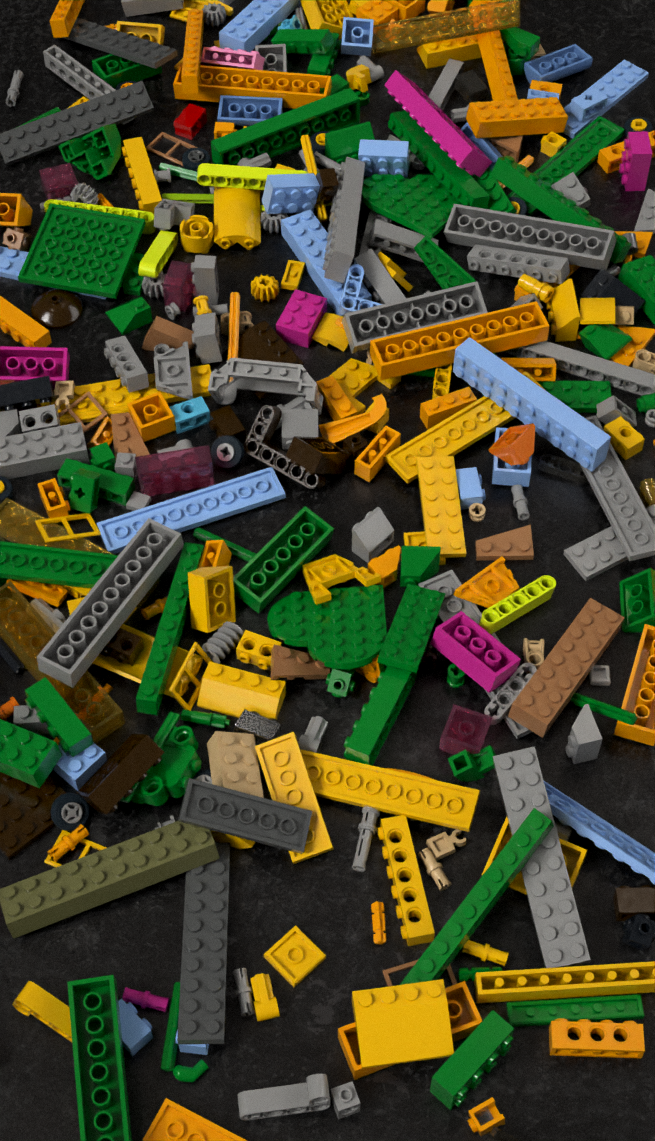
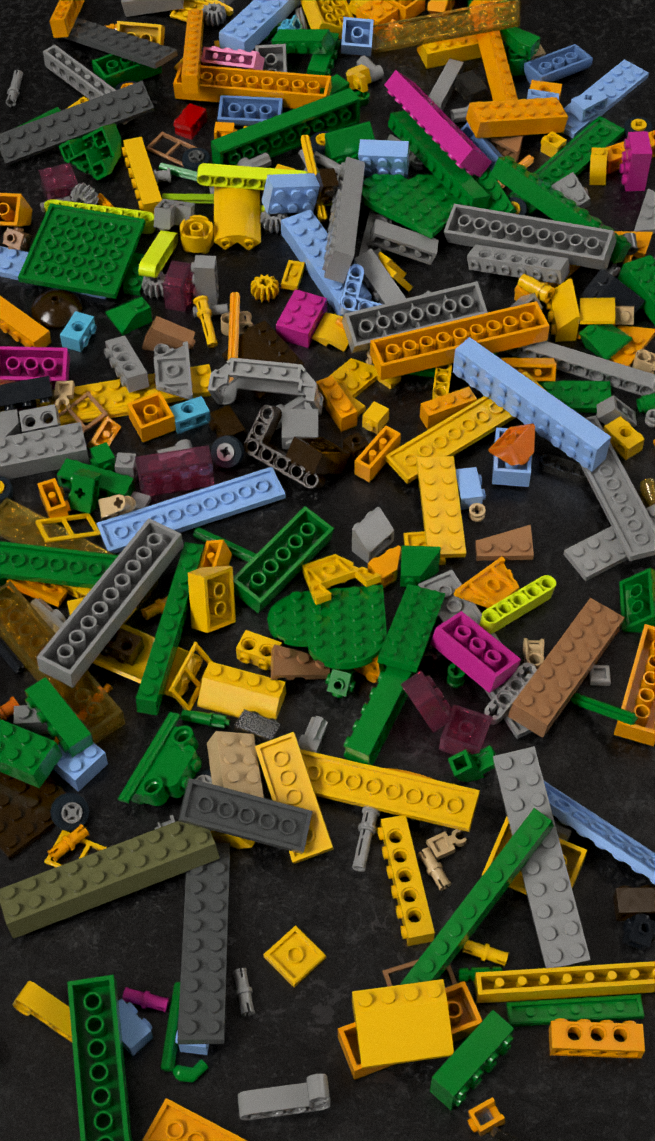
dark brown slope [75,734,164,815] -> none
medium nougat wing [111,412,152,463] -> none
light grey bush [165,302,181,320] -> none
light grey brick [192,312,223,364] -> none
light grey piece [202,621,244,664] -> none
yellow piece [250,973,280,1022] -> none
light orange animal [318,394,386,444] -> none
light grey brick [330,1081,361,1119] -> none
light orange axle [371,901,387,945] -> none
green wing [414,236,476,290] -> none
light grey pin [511,485,530,520] -> none
light grey slope [566,704,602,764] -> none
none -> medium azure brick [60,311,97,352]
none -> tan piece [98,494,136,519]
none -> clear pink brick [401,671,454,733]
none -> yellow brick [589,147,608,185]

